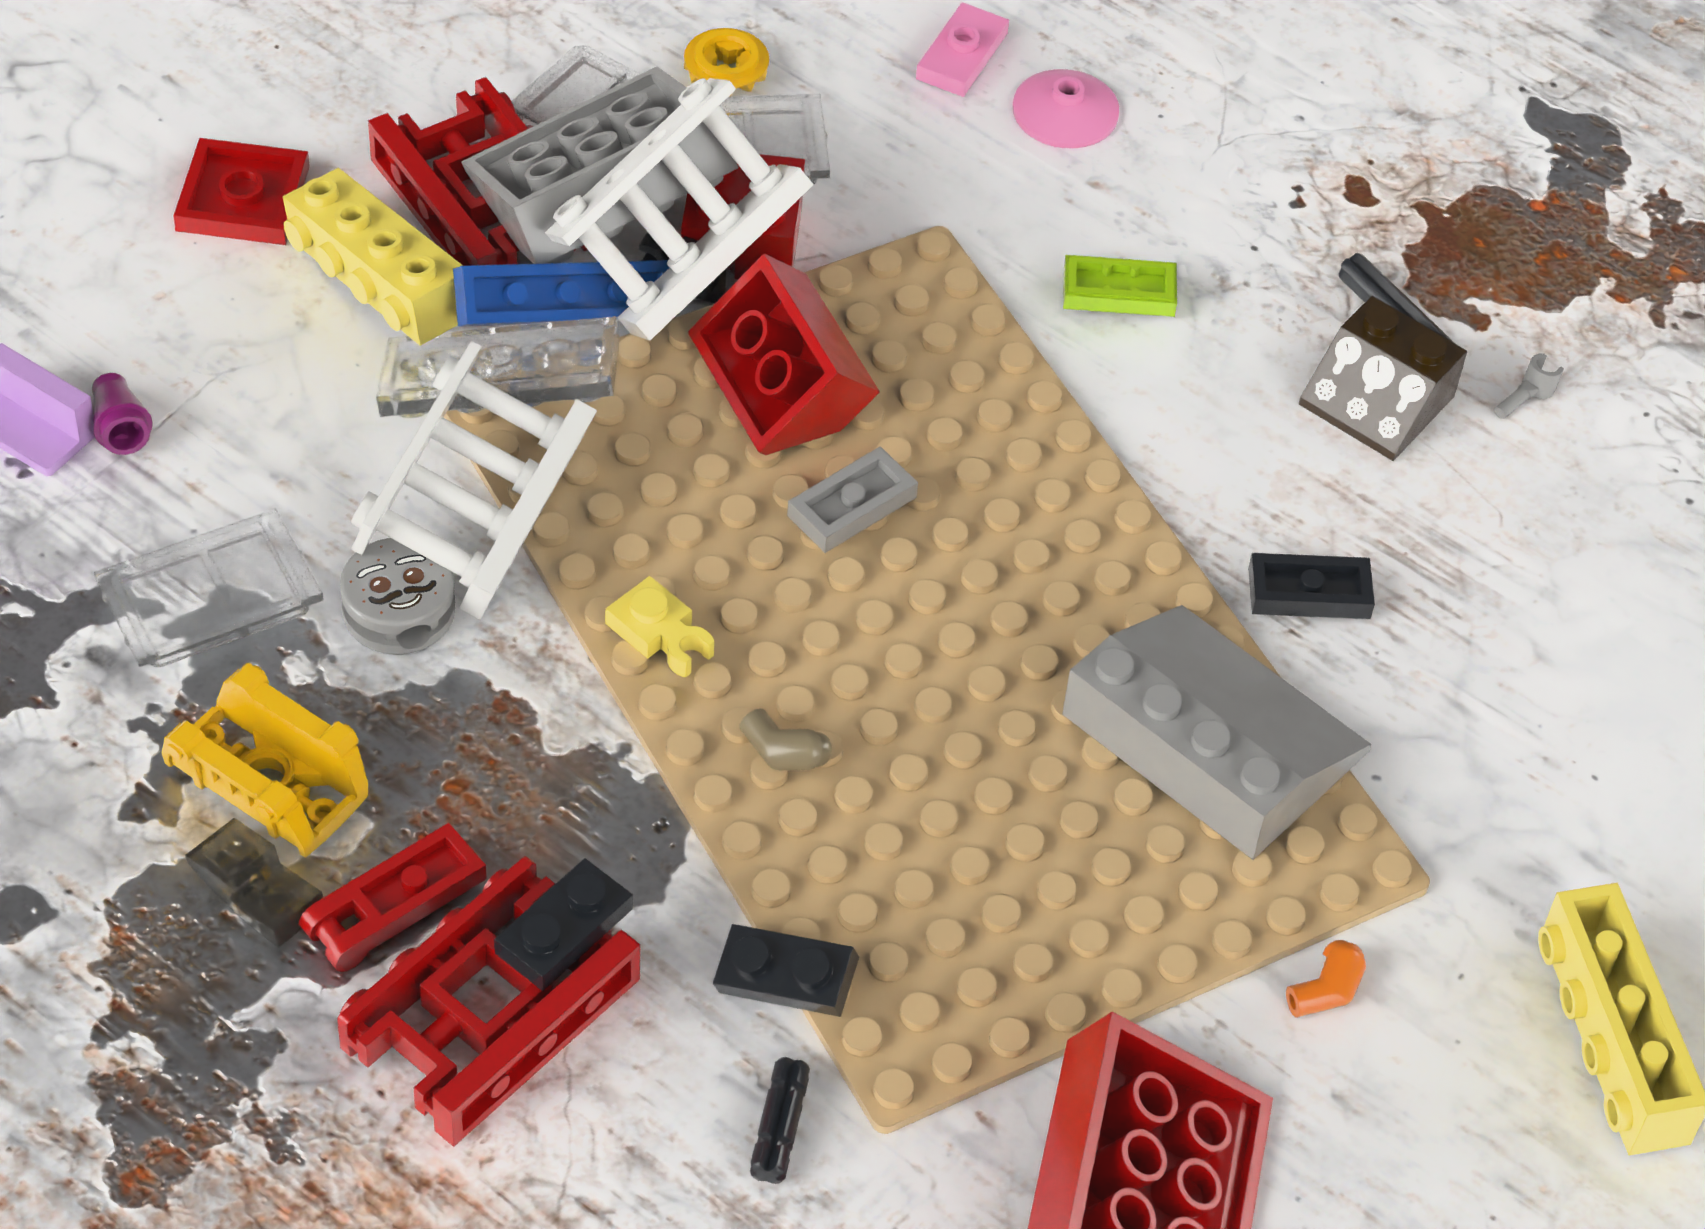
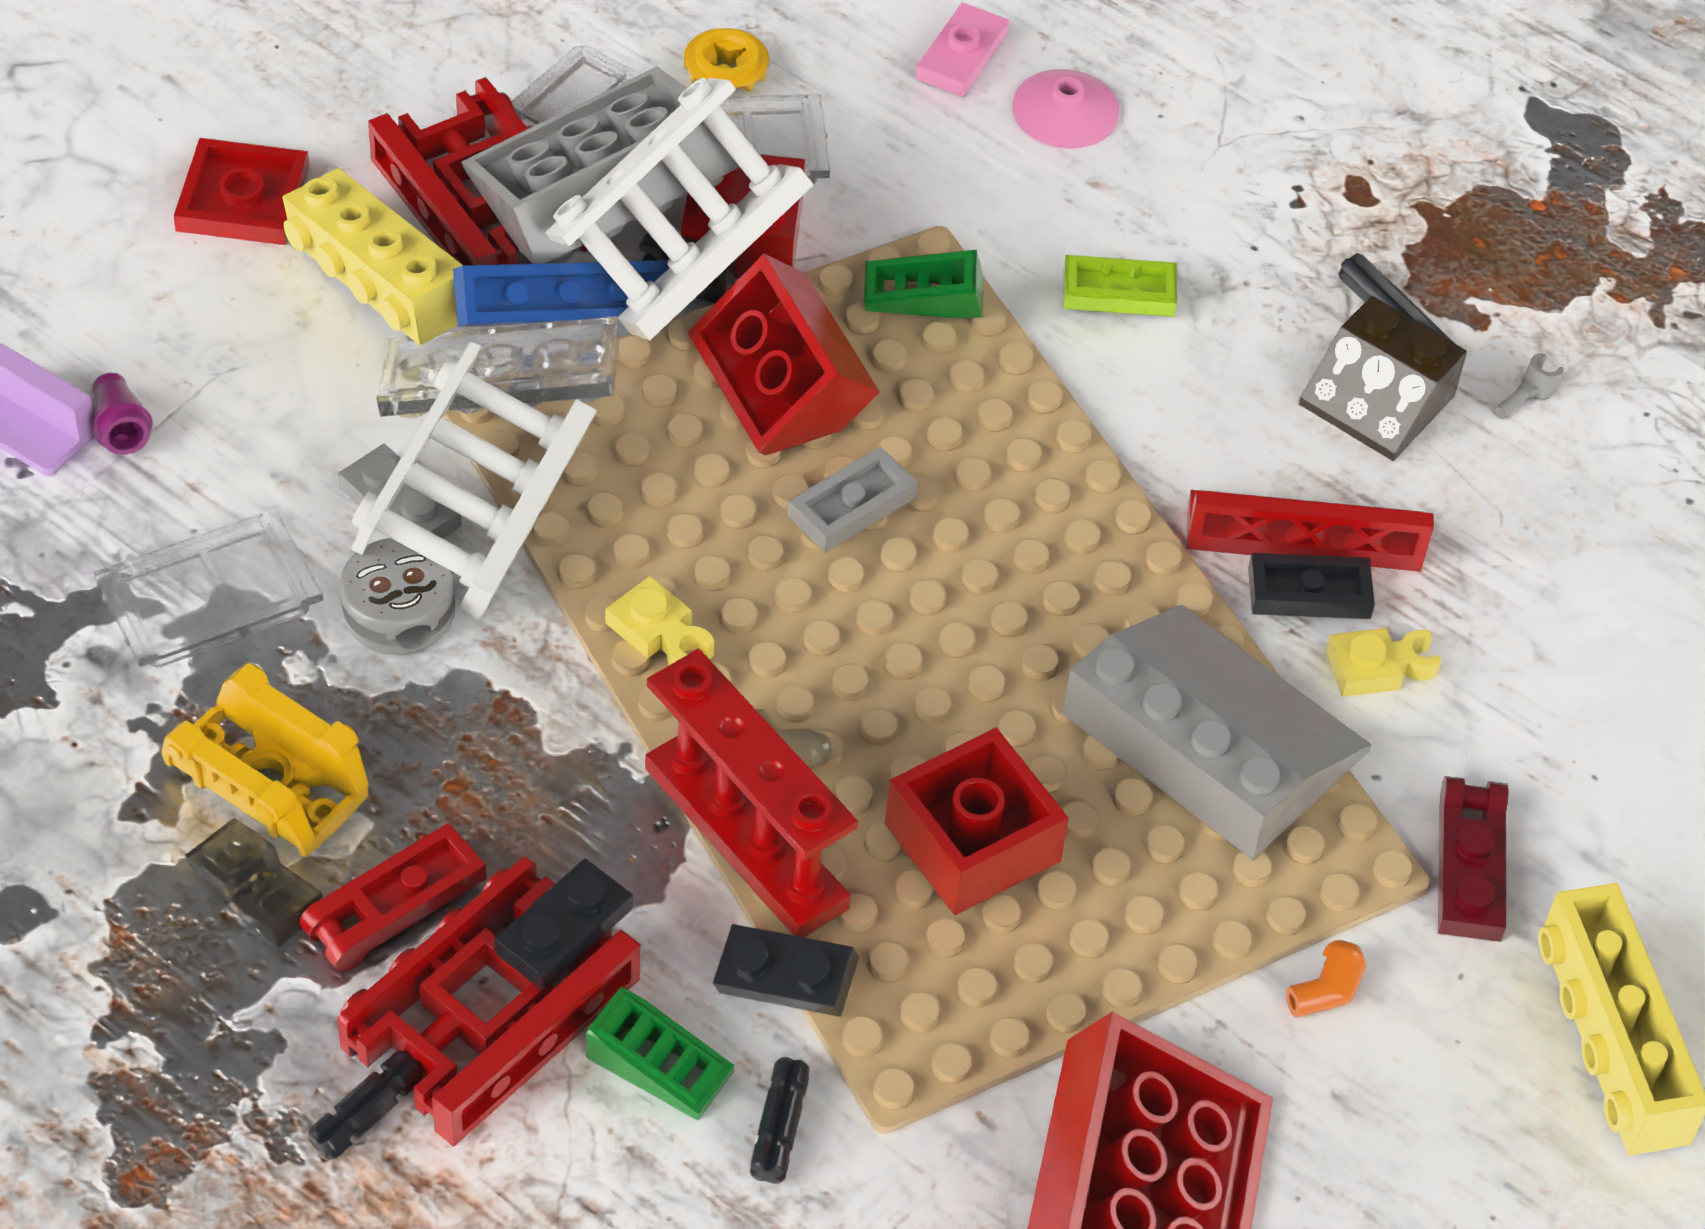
none -> black axle [308,1050,423,1160]
none -> light grey plate [338,443,462,539]
none -> green slope [586,987,734,1121]
none -> red fence [645,648,858,937]
none -> green slope [864,249,984,319]
none -> red brick [885,727,1069,916]
none -> red fence [1186,489,1434,572]
none -> light yellow plate [1326,628,1441,697]
none -> dark red plate [1438,776,1509,942]

